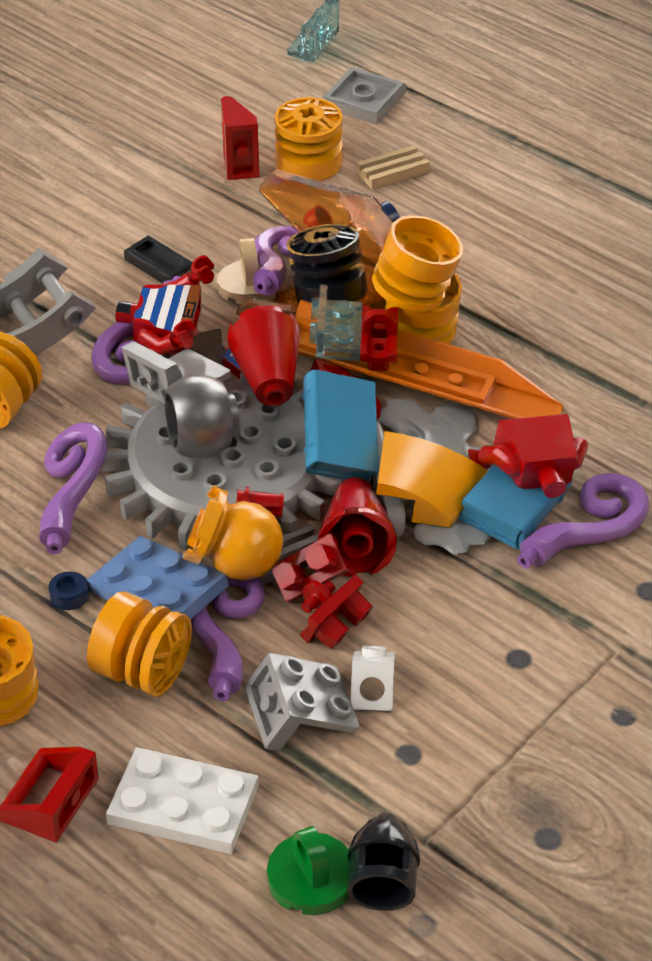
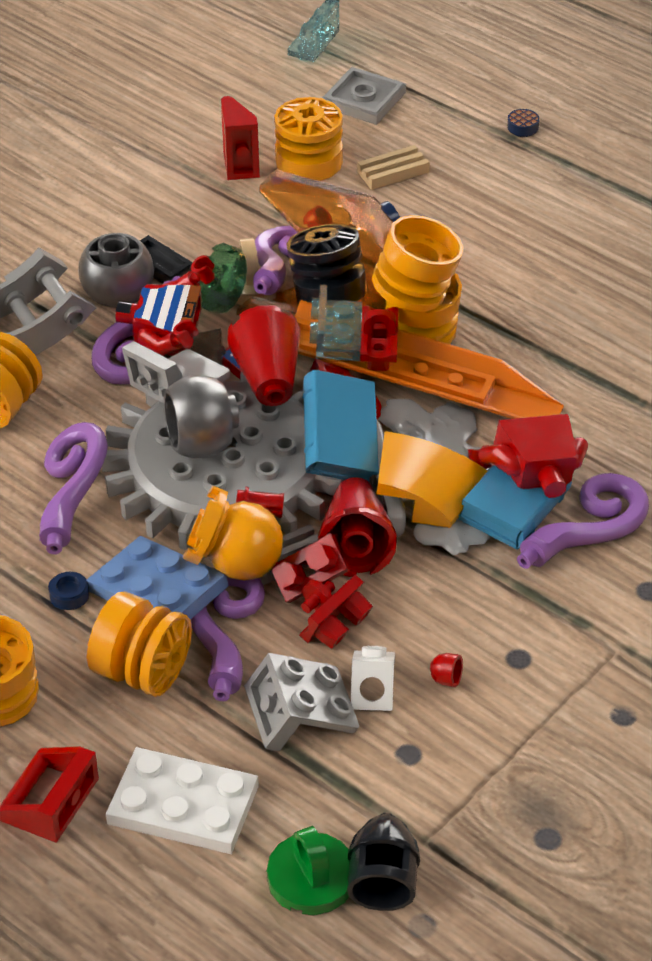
none -> flat silver wheel [78,233,154,307]
none -> clear green tile [200,243,247,314]
none -> red hinge [430,653,463,687]
none -> dark blue tile [507,109,540,137]

